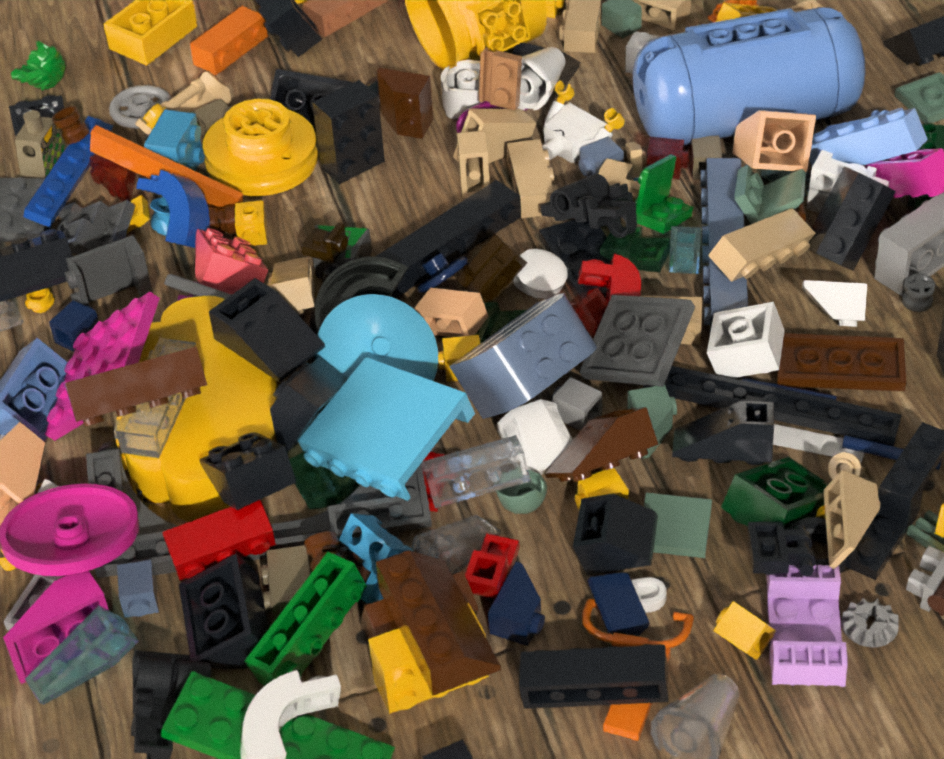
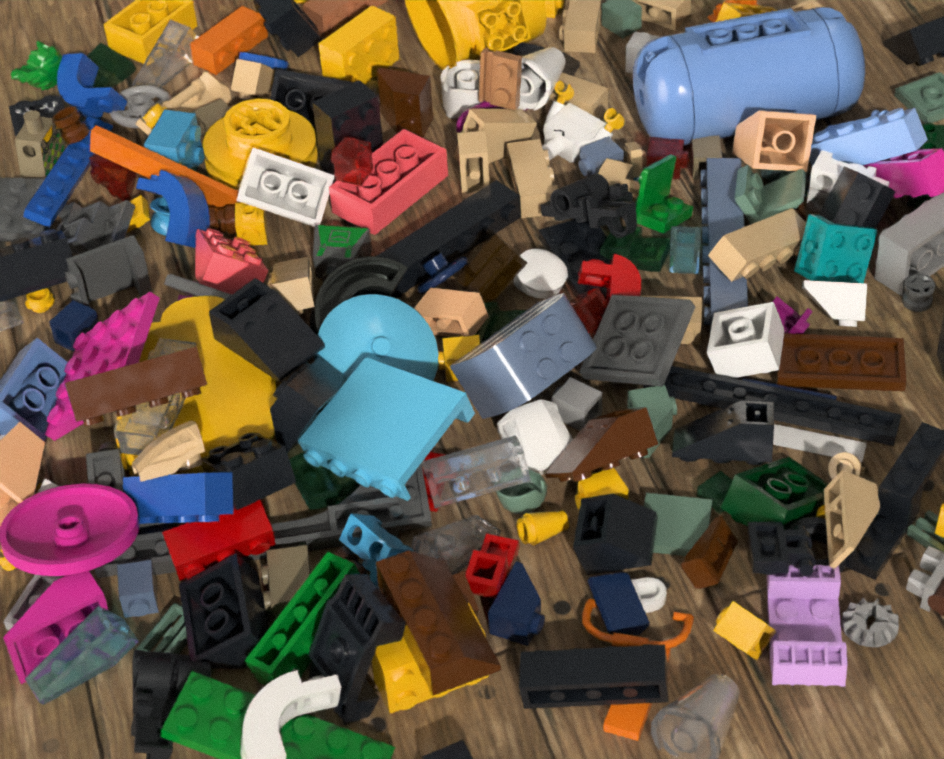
dark brown bracket [301,223,348,263] -> none
reddish brown wheel [304,531,343,572] -> none
dark blue bar [842,435,942,470] -> none
none -> blue arch [57,53,127,120]
none -> clear green slope [87,43,137,88]
none -> blue brick [123,472,233,524]
none -> clear slope [131,20,198,88]
none -> tan slope [132,420,205,482]
none -> sand green tile [134,603,188,654]
none -> tan slope [231,59,275,100]
none -> white slope [236,148,335,227]
none -> blue tile [238,52,289,71]
none -> black plate [308,574,406,726]
none -> yellow brick [319,6,399,84]
none -> coral brick [329,129,448,235]
none -> clear red brick [331,136,373,186]
none -> yellow cone [517,510,569,546]
none -> tan brick [545,73,608,119]
none -> reddish brown slope [681,516,738,589]
none -> clear green plate [697,470,732,514]
none -> magenta bracket [772,296,813,334]
none -> teal bracket [794,214,877,284]

